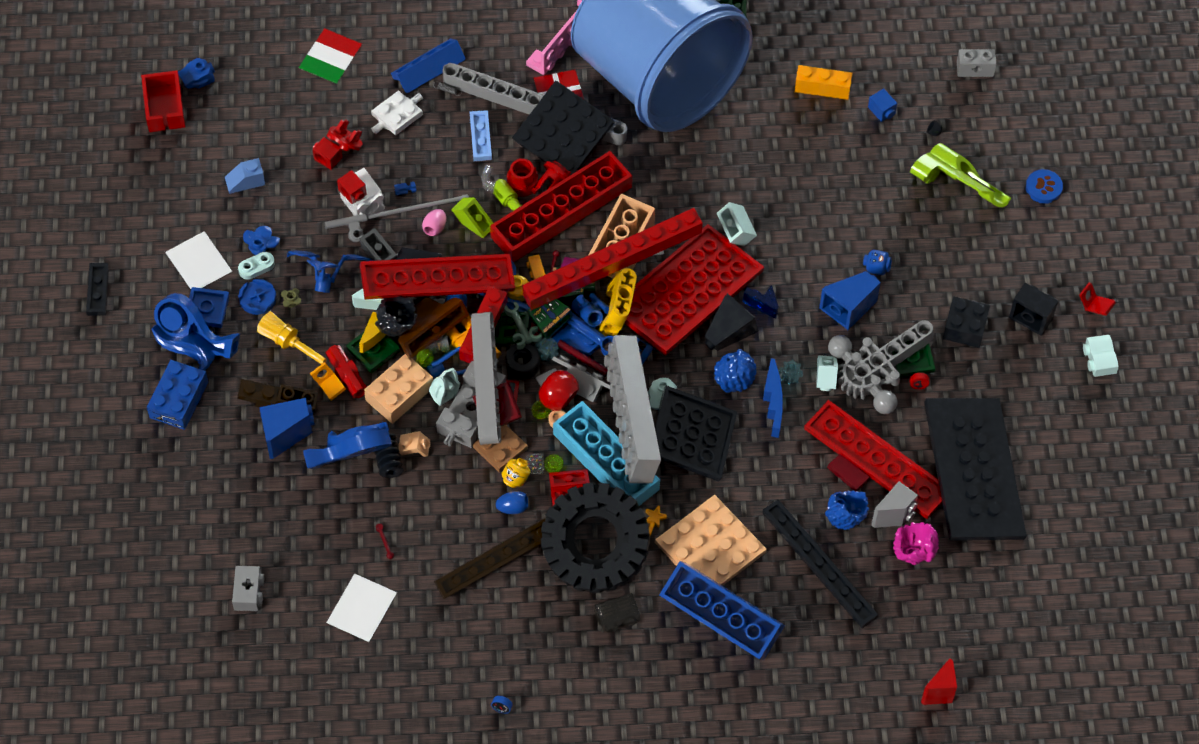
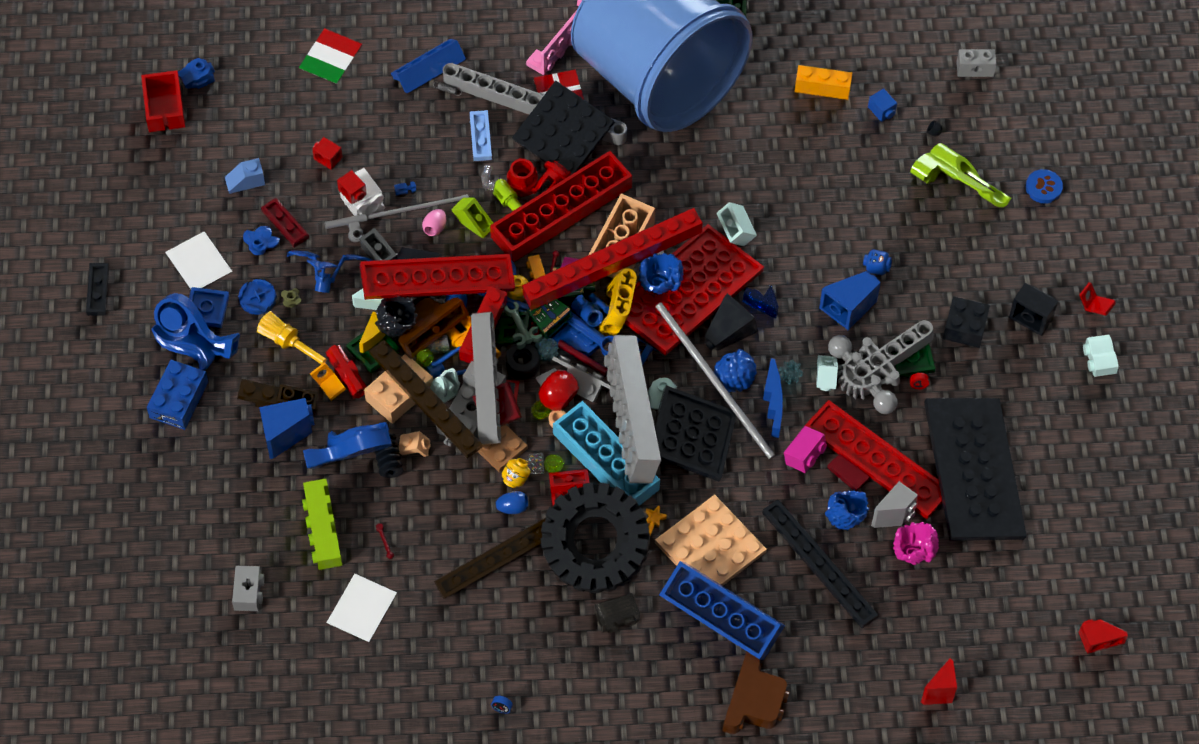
light aqua plate [238,252,275,280] -> none
red plate [326,119,363,151] -> none
white plate [371,90,423,135] -> none
none -> dark red tile [261,198,309,248]
none -> lime wedge [302,479,342,570]
none -> dark brown plate [369,340,483,459]
none -> blue hair [638,253,684,294]
none -> light grey piece [656,302,775,459]
none -> reddish brown brick [723,652,790,734]
none -> dark pink brick [784,426,827,473]
none -> red slope [1078,619,1128,654]

